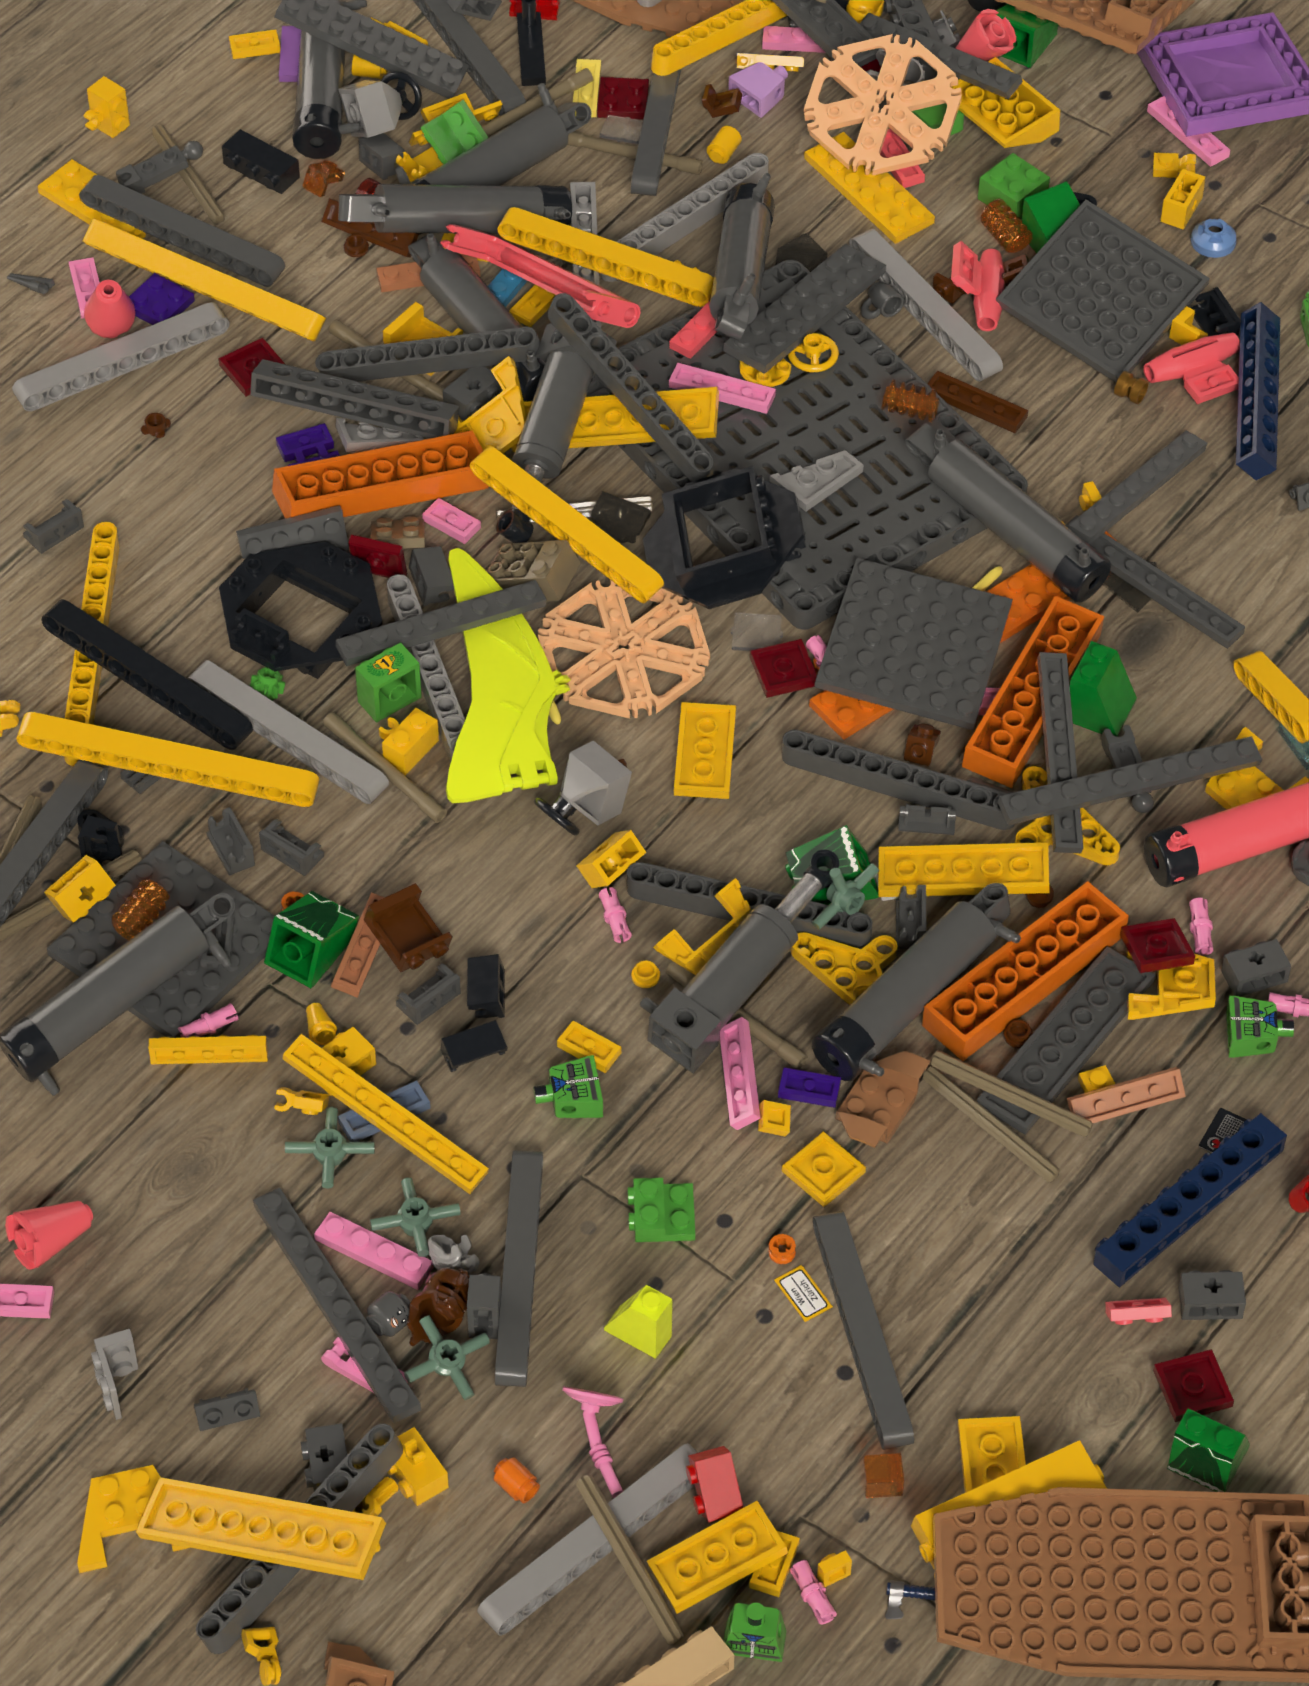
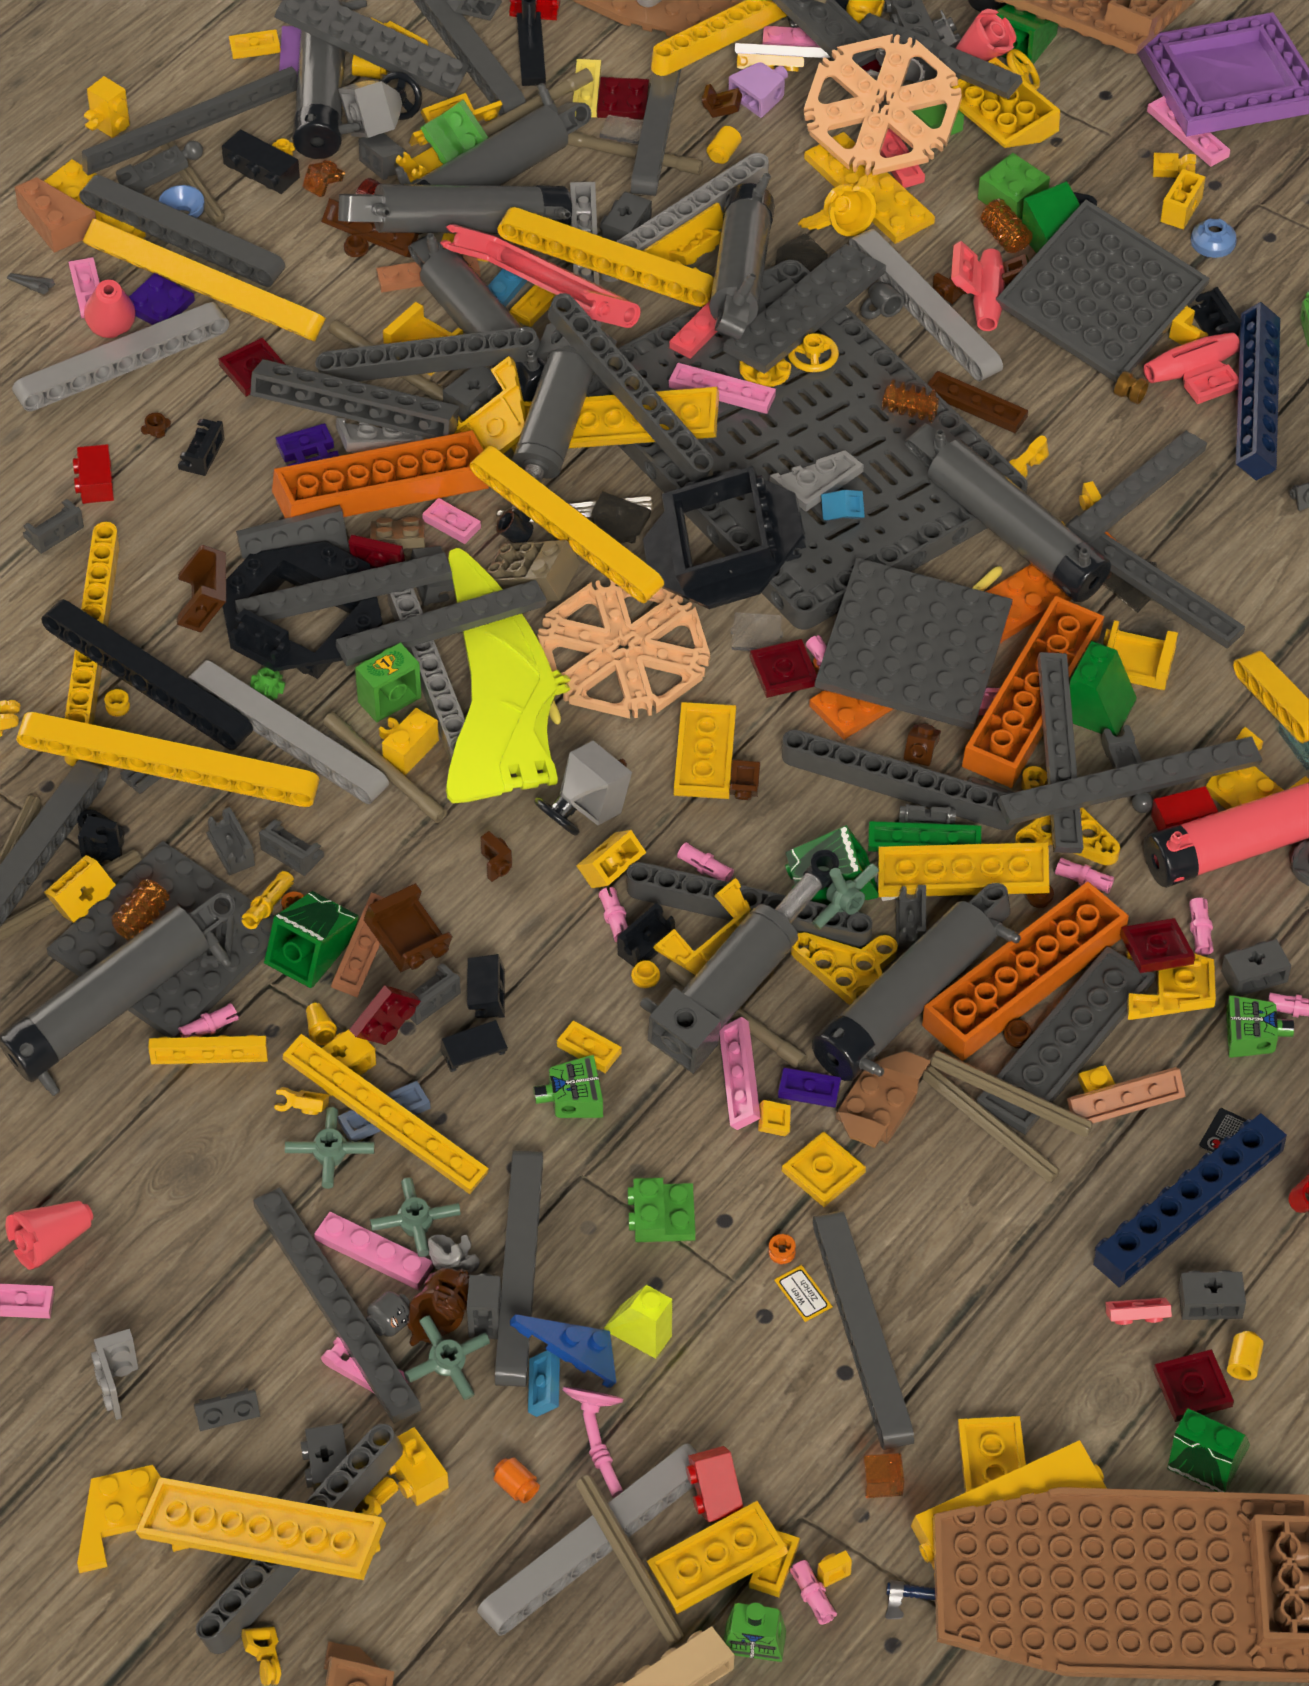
none -> nougat wedge [15,177,96,253]
none -> red brick [73,444,114,504]
none -> dark grey plate [82,66,297,175]
none -> yellow bush [104,689,130,717]
none -> medium blue piece [159,185,204,218]
none -> reddish brown panel [177,545,226,633]
none -> black hinge [178,419,225,476]
none -> dark grey plate [235,552,452,621]
none -> yellow pin [241,871,294,929]
none -> yellow plate [272,138,295,156]
none -> dark red plate [349,985,421,1045]
none -> reddish brown bracket [481,831,512,882]
none -> blue wing [510,1314,616,1388]
none -> dark azure plate [528,1350,560,1417]
none -> dark grey brick [600,192,652,242]
none -> black hinge [617,903,675,967]
none -> yellow bracket [643,202,723,265]
none -> bright pink pin [677,842,734,882]
none -> reddish brown bracket [729,760,760,800]
none -> white tile [735,43,830,58]
none -> yellow helmet [798,175,876,236]
none -> dark azure panel [821,490,865,521]
none -> green plate [868,821,982,852]
none -> yellow piece [1006,49,1040,90]
none -> yellow piece [1009,435,1049,478]
none -> bright pink pin [1055,857,1114,894]
none -> yellow panel [1103,620,1178,690]
none -> red brick [1151,786,1218,831]
none -> yellow brick [1227,1331,1264,1381]

